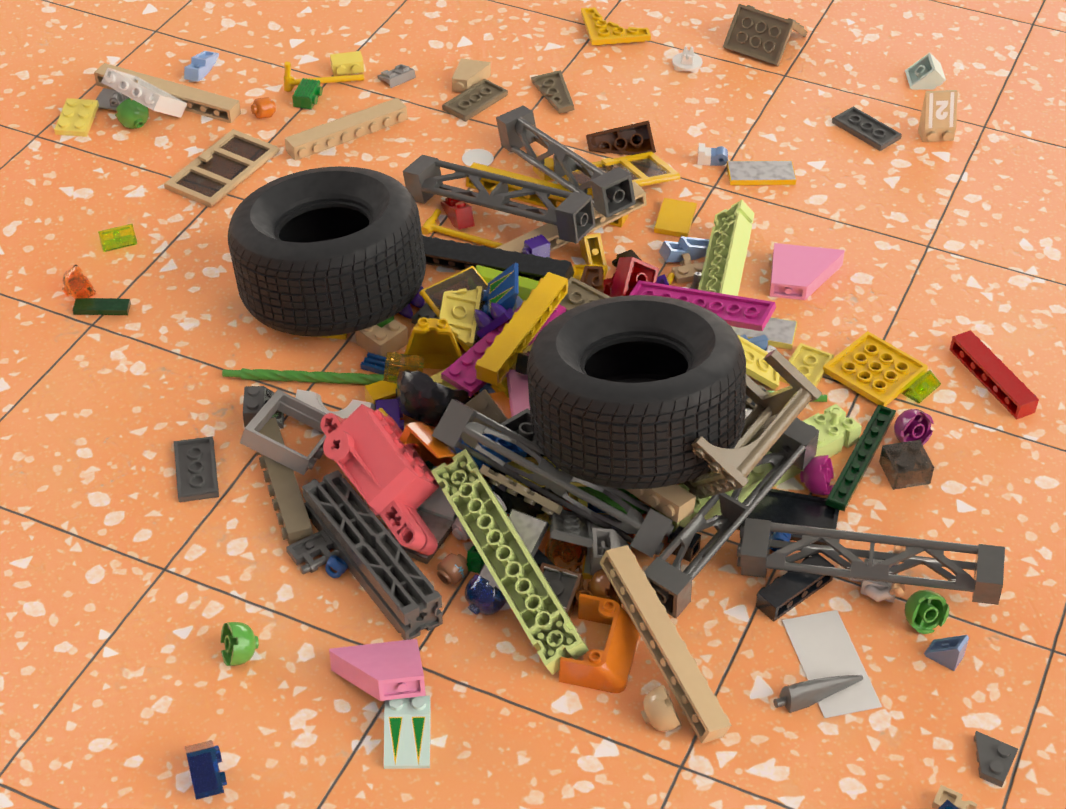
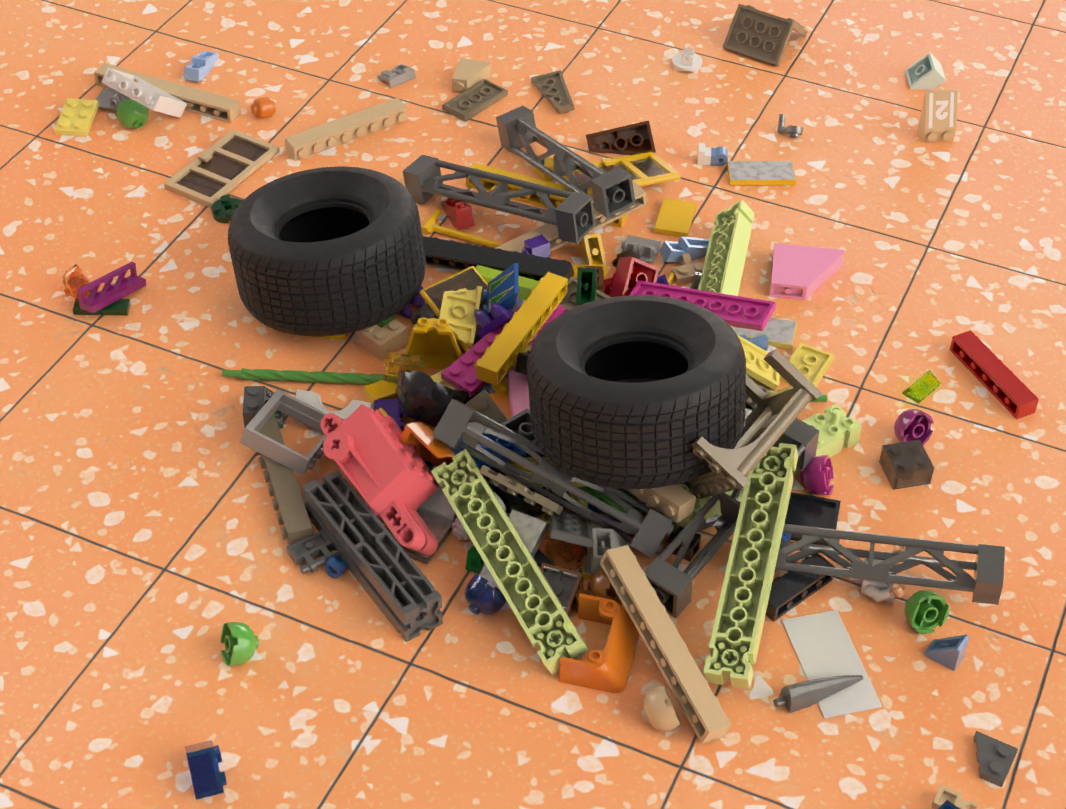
clear neon green slope [98,224,137,252] -> none
dark grey tile [173,436,219,502] -> none
yellow bar [283,61,364,92] -> none
green brick [292,78,323,110] -> none
bright pink slope [329,639,426,701] -> none
light yellow brick [330,51,364,76] -> none
blue tile [360,352,401,376] -> none
light aqua slope [384,695,431,769] -> none
nougat head [437,553,468,585] -> none
white sticker [462,149,494,167] -> none
yellow plate [581,7,651,46] -> none
yellow piece [823,331,928,407] -> none
dark green tile [825,405,896,512] -> none
dark grey tile [832,106,902,151] -> none
none -> magenta fence [77,262,147,314]
none -> dark green plate [211,195,243,224]
none -> dark green slope [576,267,598,305]
none -> light grey hinge [621,235,662,264]
none -> yellowish green brick [703,443,798,690]
none -> flat silver plate [777,114,803,138]

